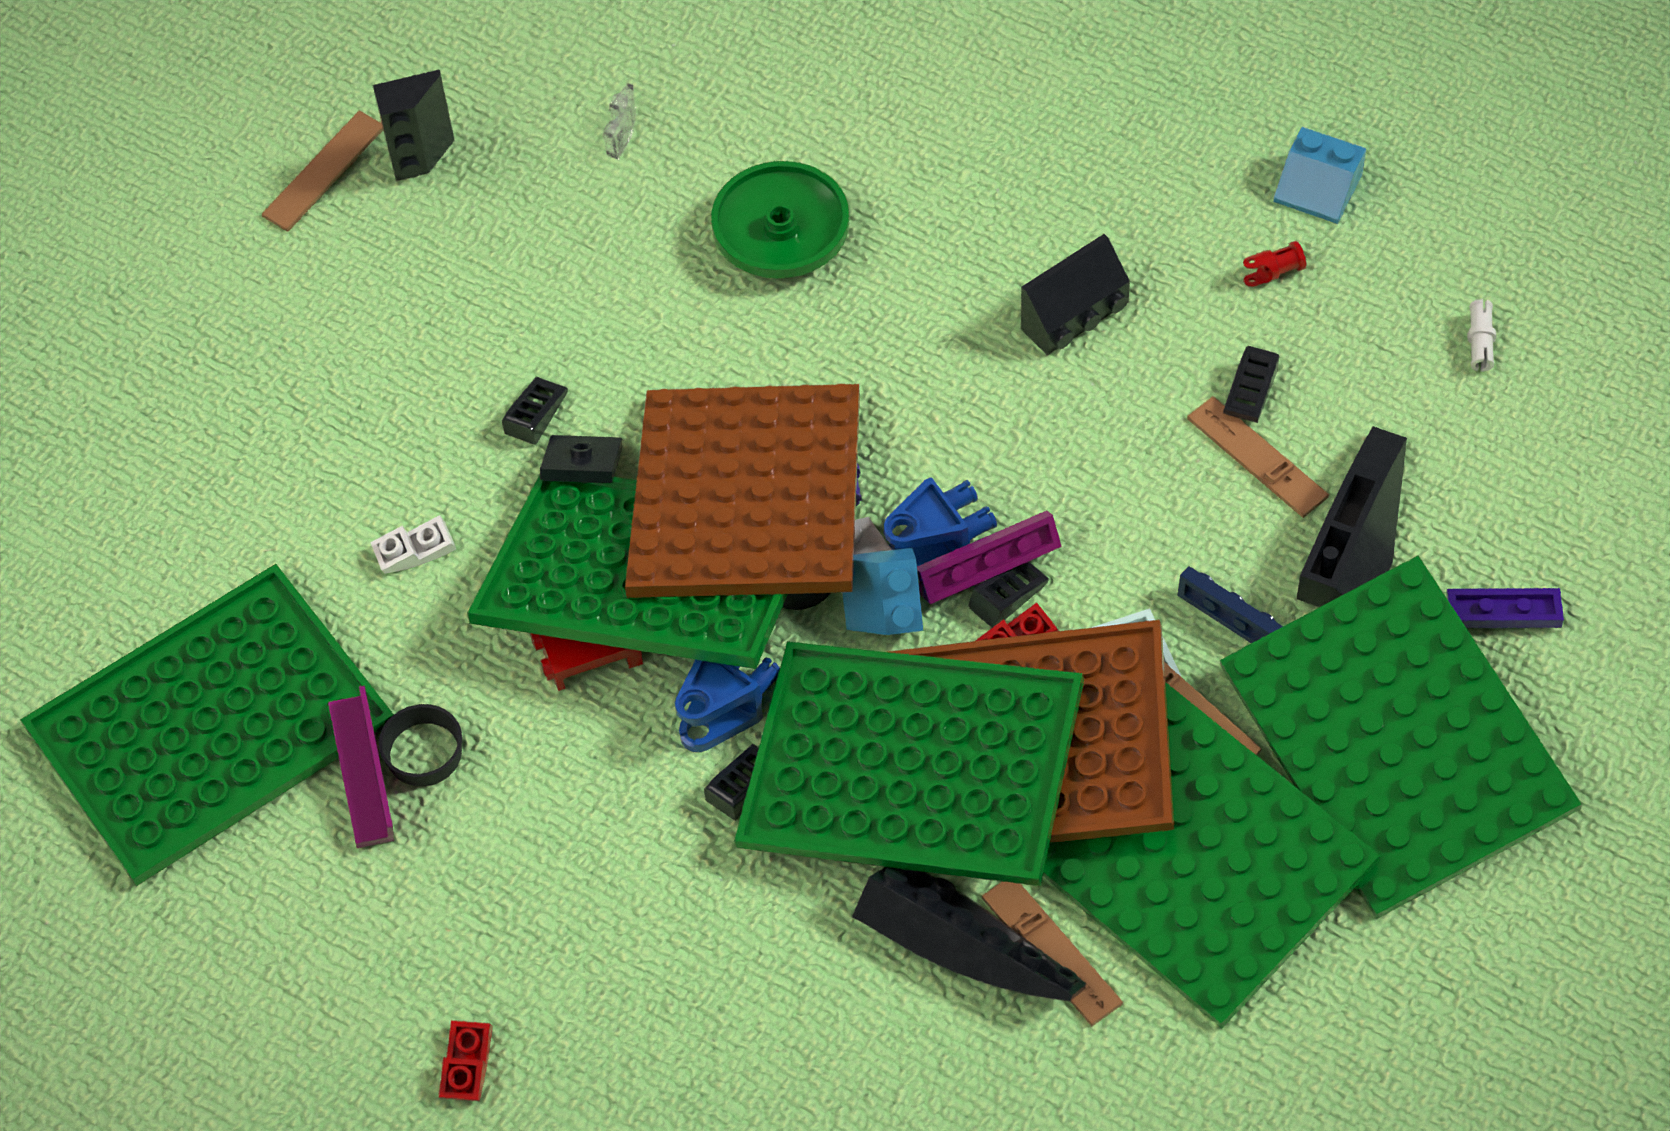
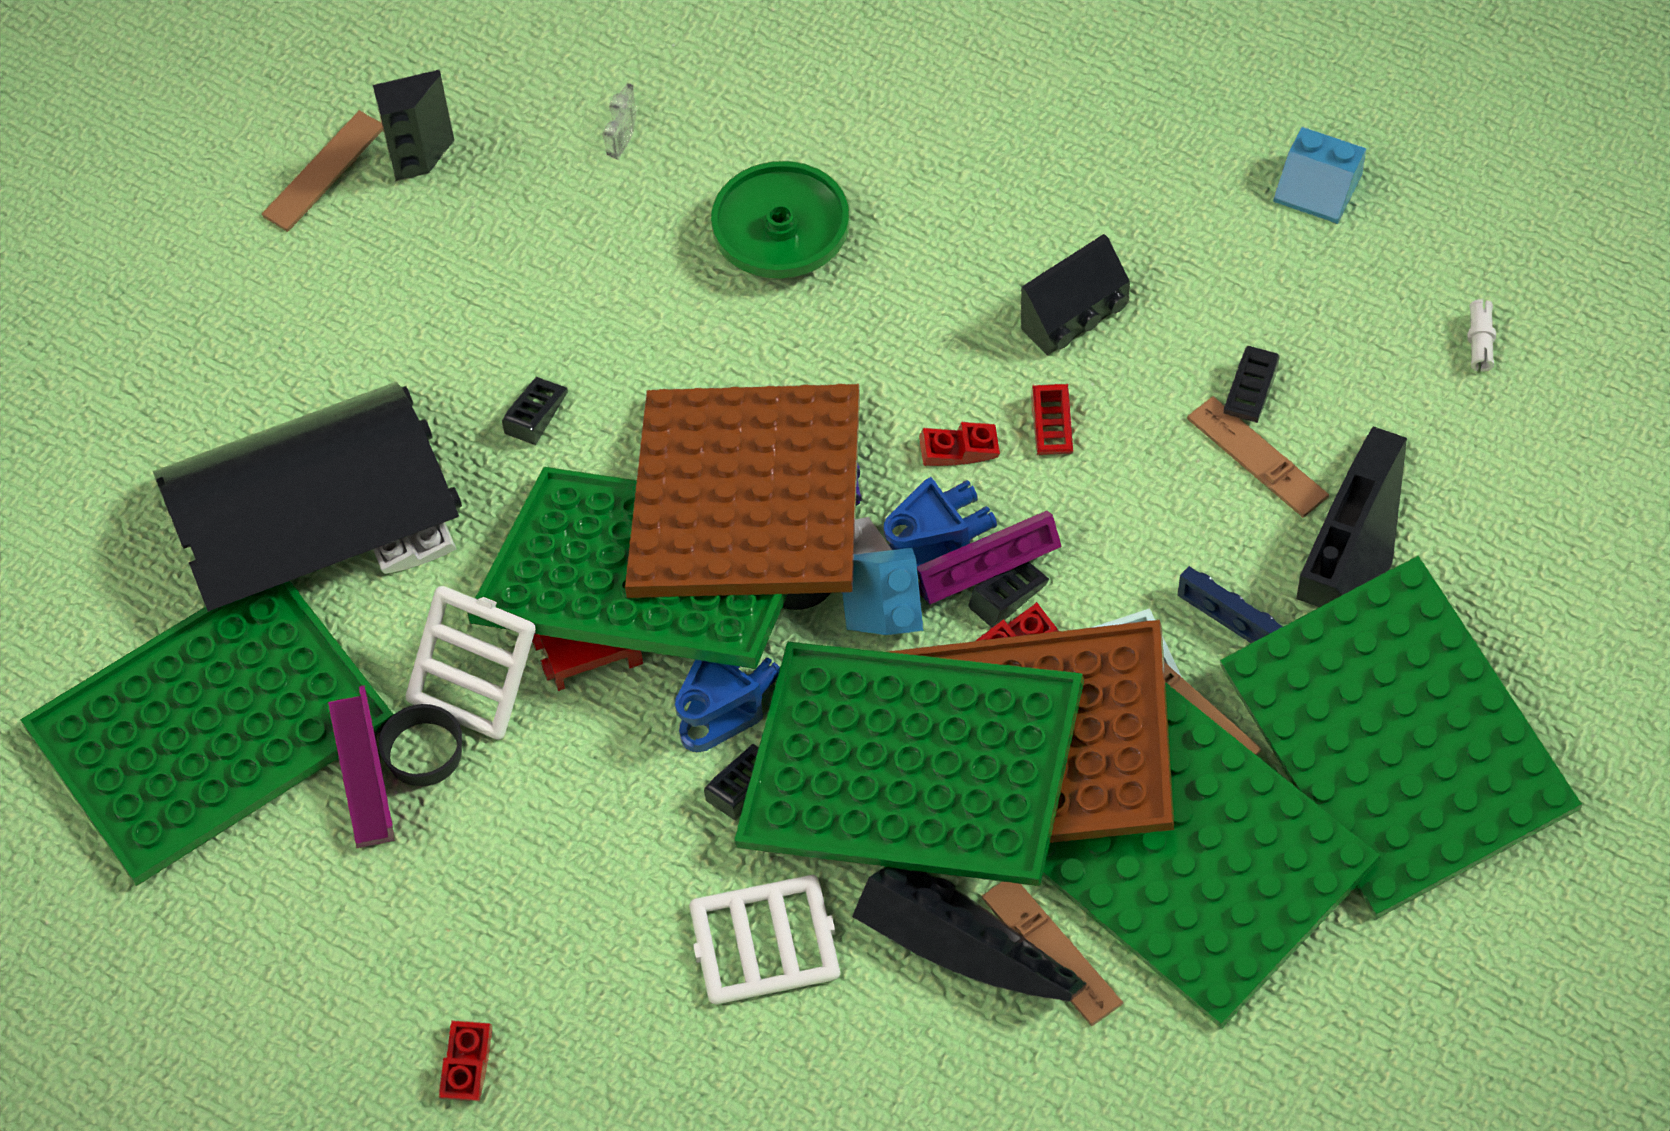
black plate [540,435,622,484] -> none
red piece [1243,241,1307,287] -> none
dark purple plate [1446,588,1564,628] -> none
none -> black panel [152,382,462,611]
none -> white bar [405,586,536,740]
none -> white bar [689,875,840,1005]
none -> red slope [919,422,1000,466]
none -> red slope [1031,384,1073,455]

